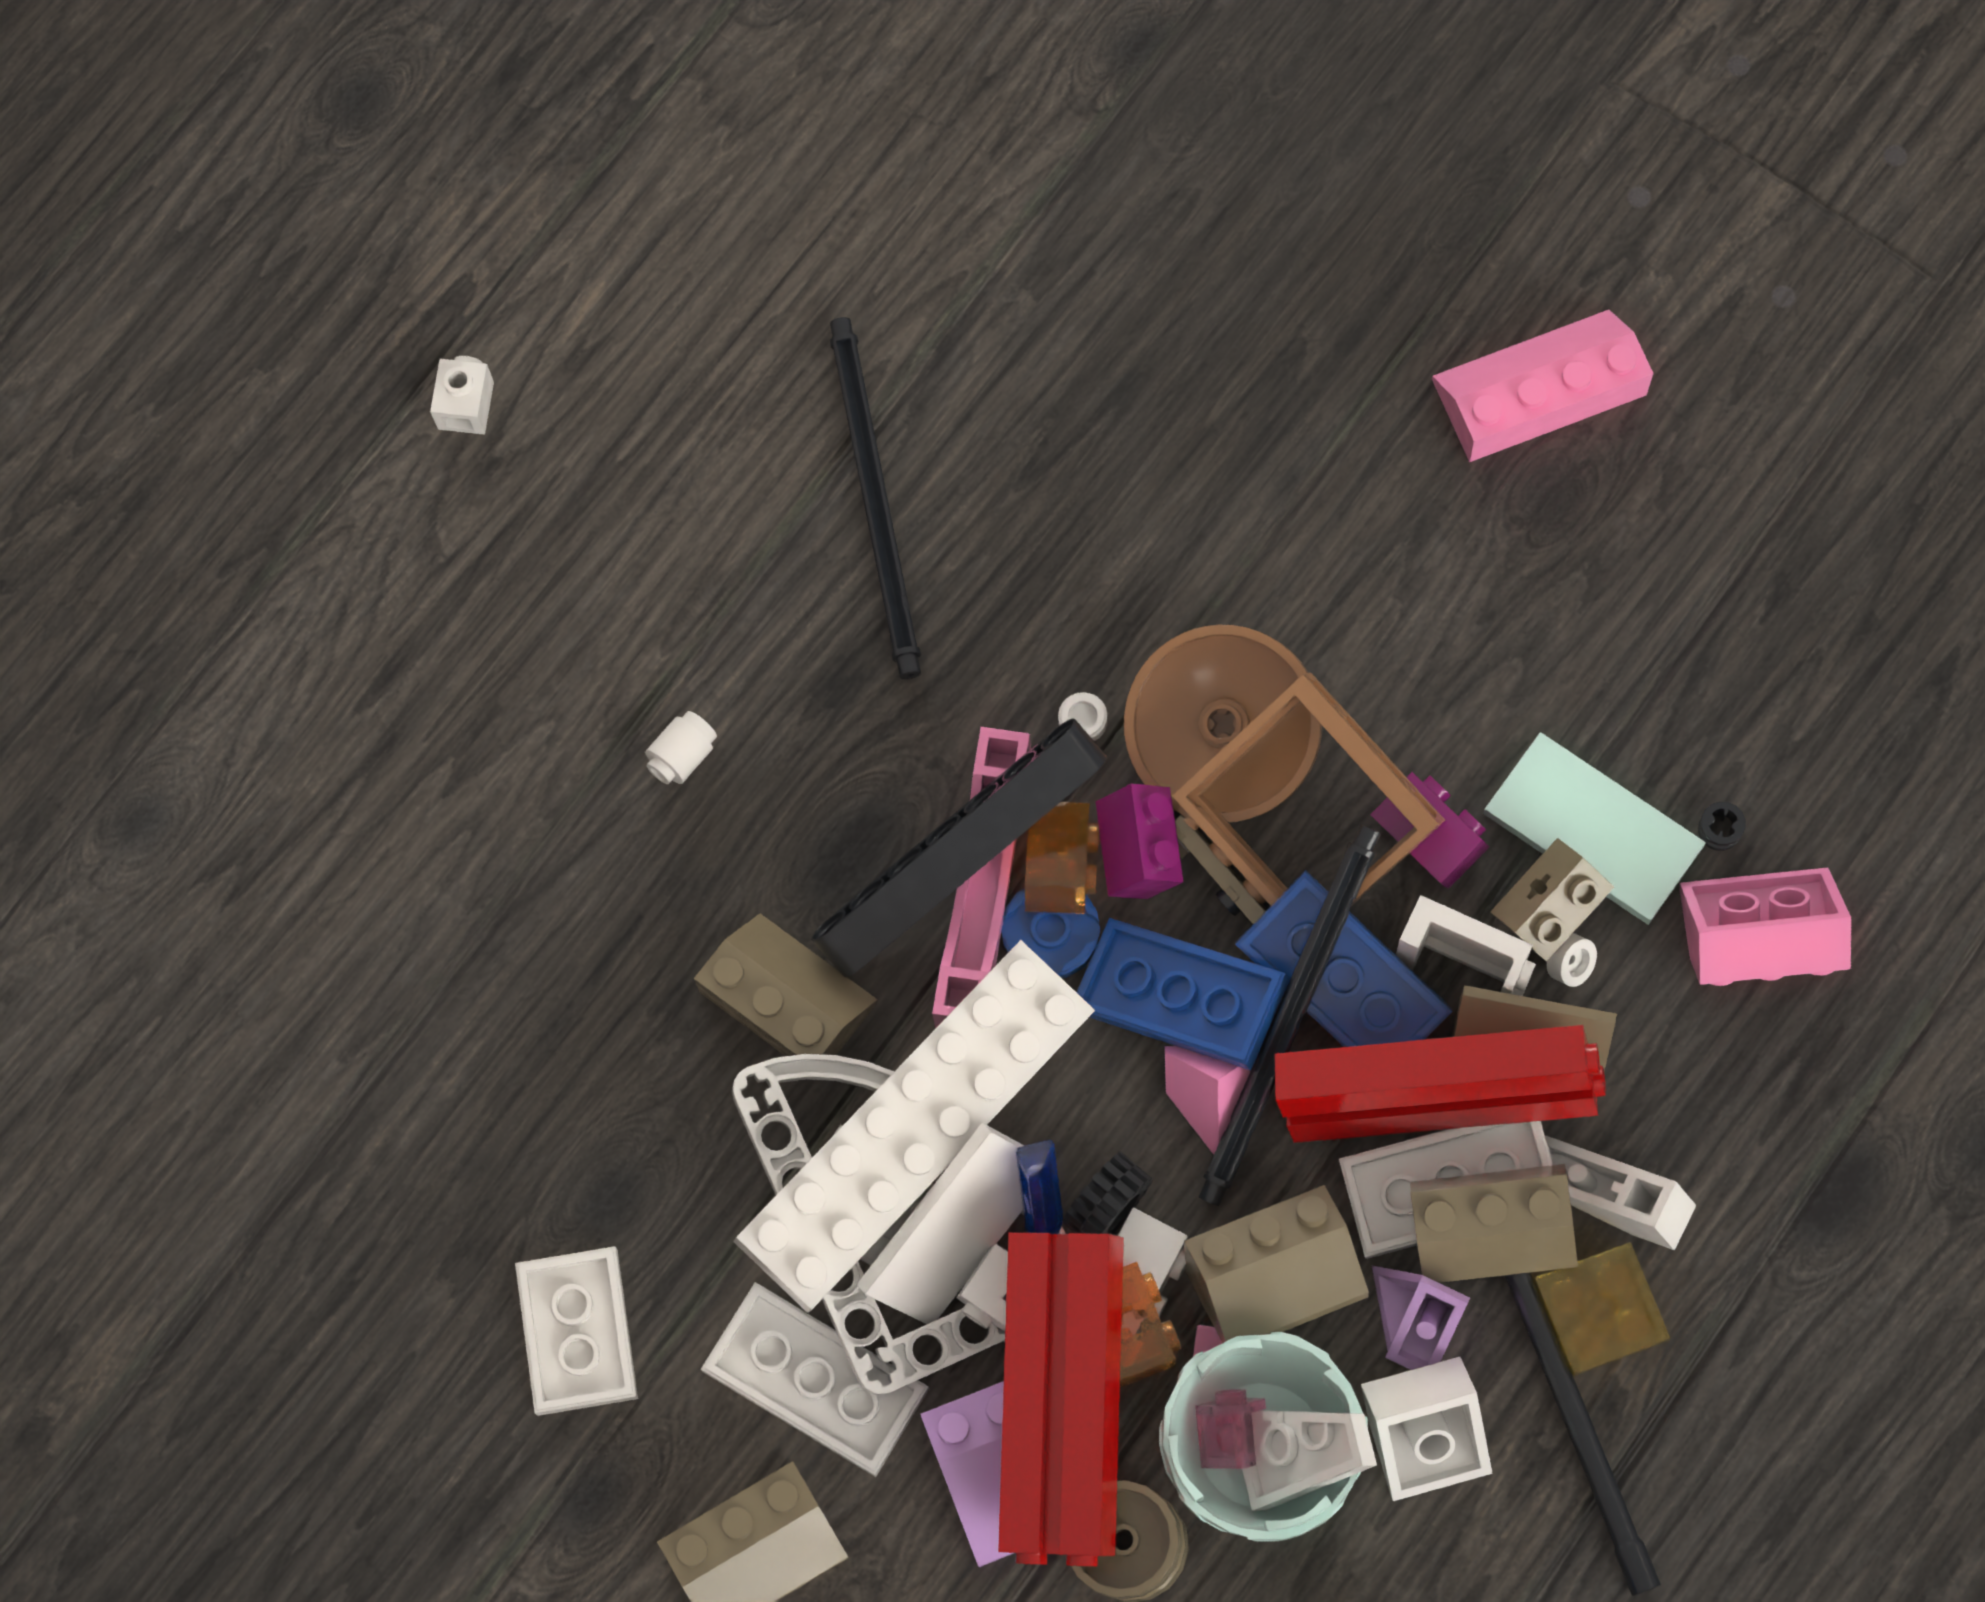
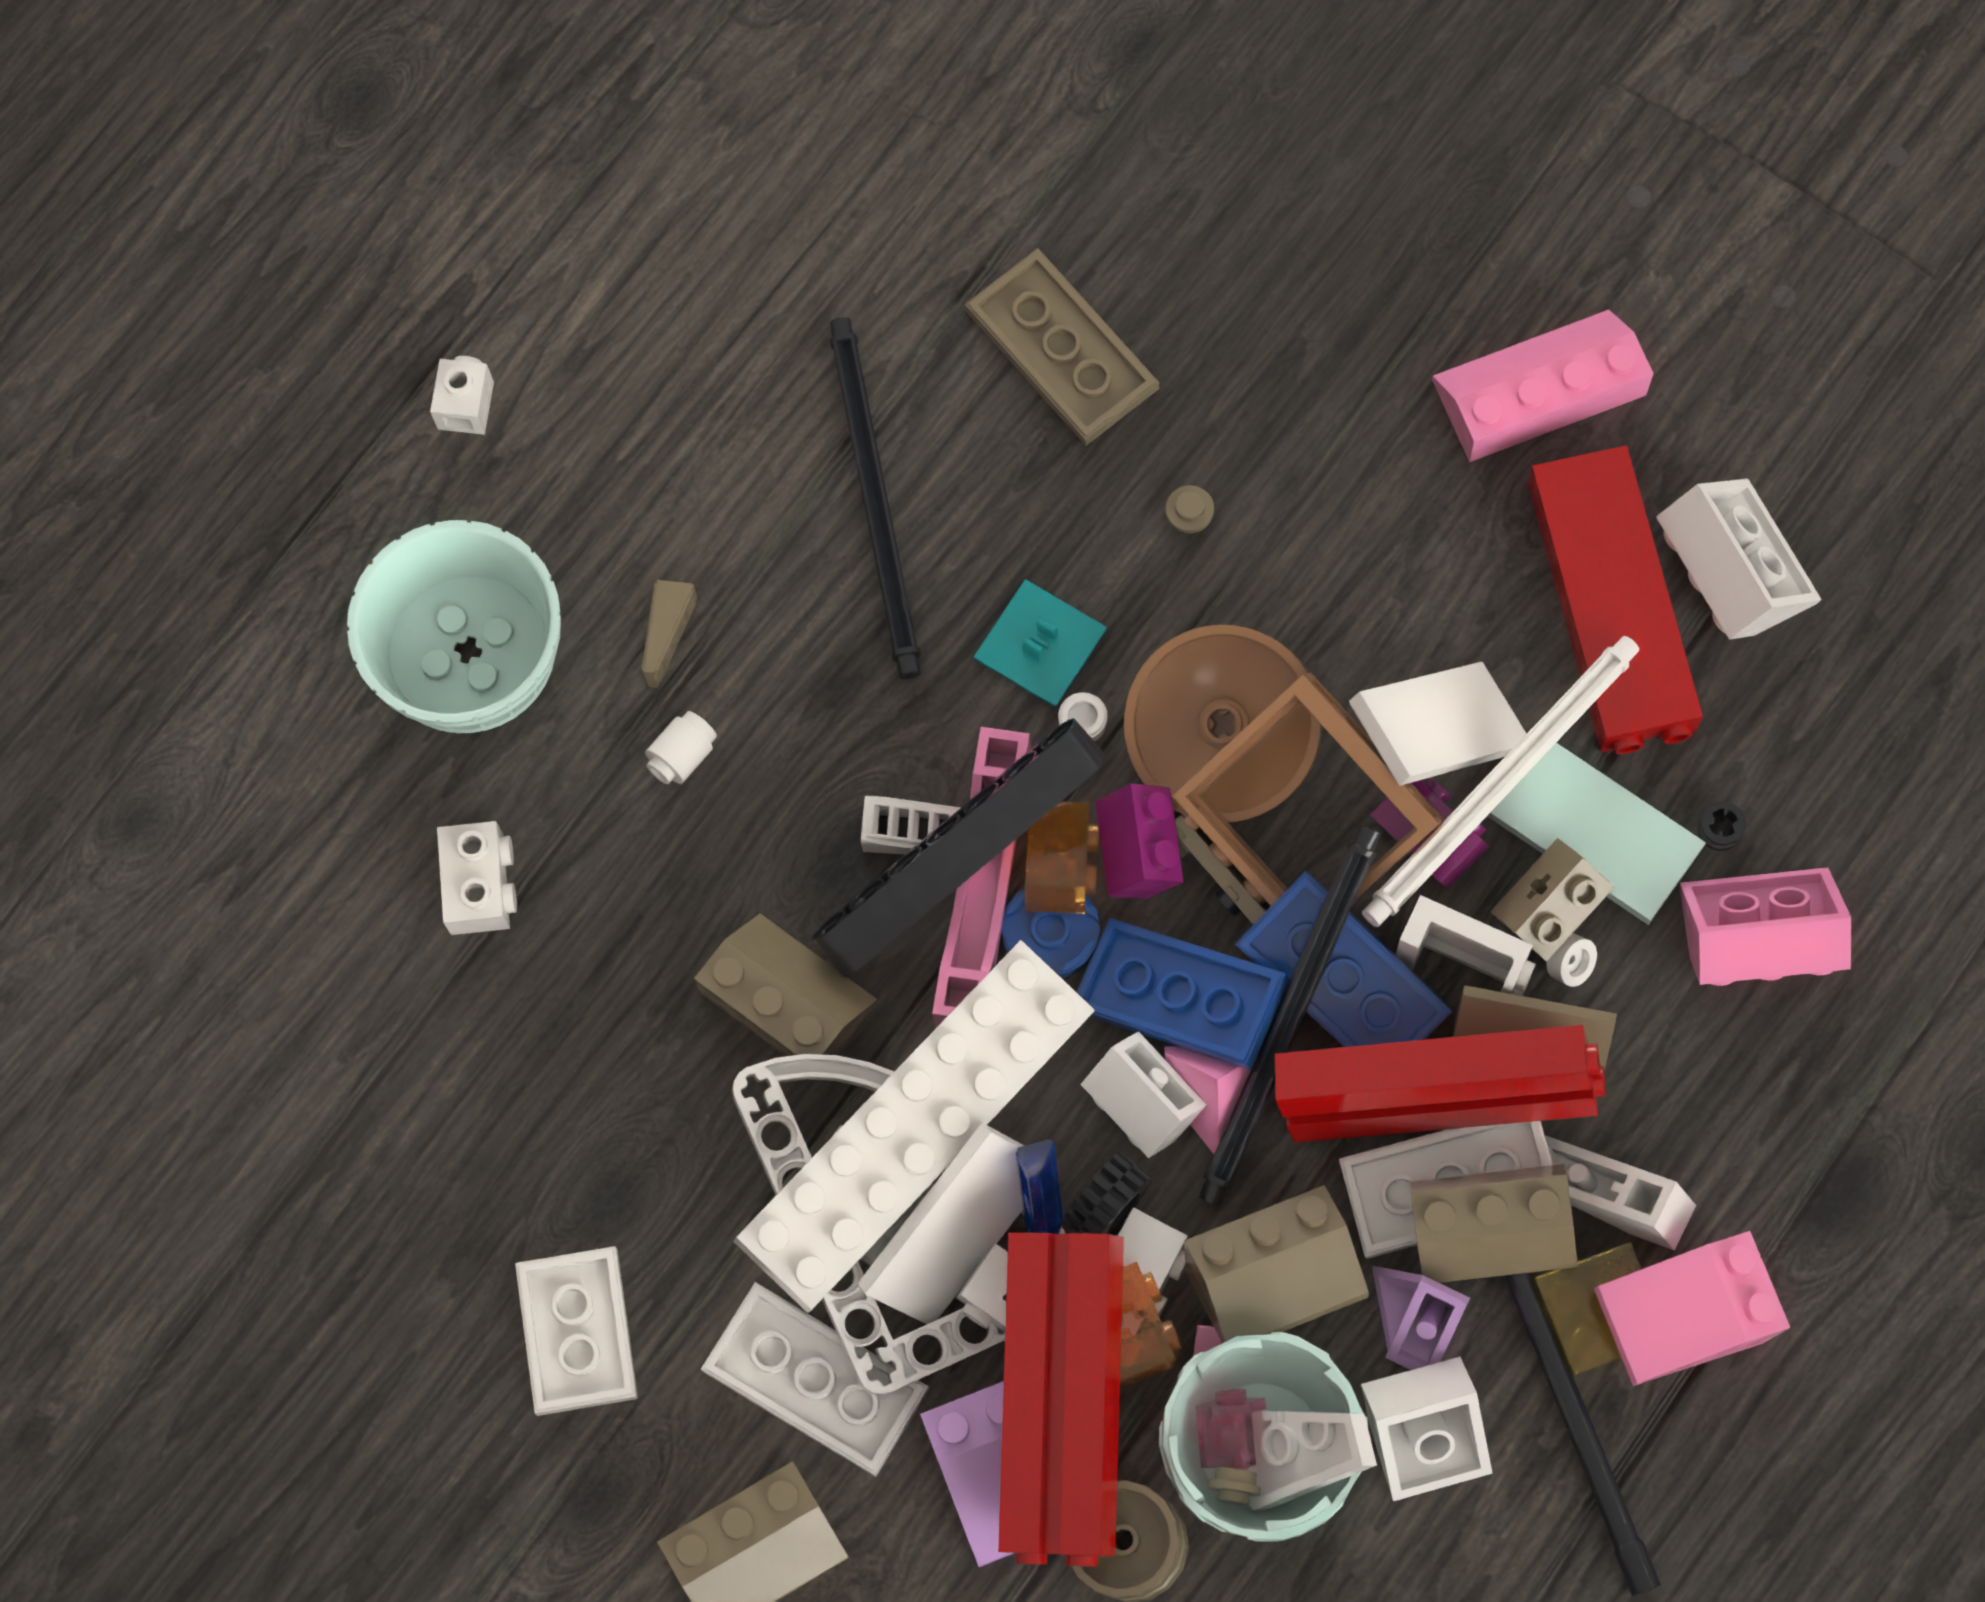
none -> light aqua piece [347,520,561,733]
none -> white brick [437,821,517,935]
none -> dark tan slope [642,580,697,688]
none -> white slope [861,796,960,854]
none -> dark tan tile [965,248,1159,446]
none -> teal piece [973,579,1107,708]
none -> white brick [1080,1031,1207,1158]
none -> dark tan plate [1166,485,1214,533]
none -> dark tan plate [1208,1467,1261,1505]
none -> white tile [1349,662,1527,786]
none -> white piece [1362,636,1639,927]
none -> red brick [1528,445,1703,754]
none -> bright pink slope [1594,1231,1790,1386]
none -> white slope [1656,479,1822,640]

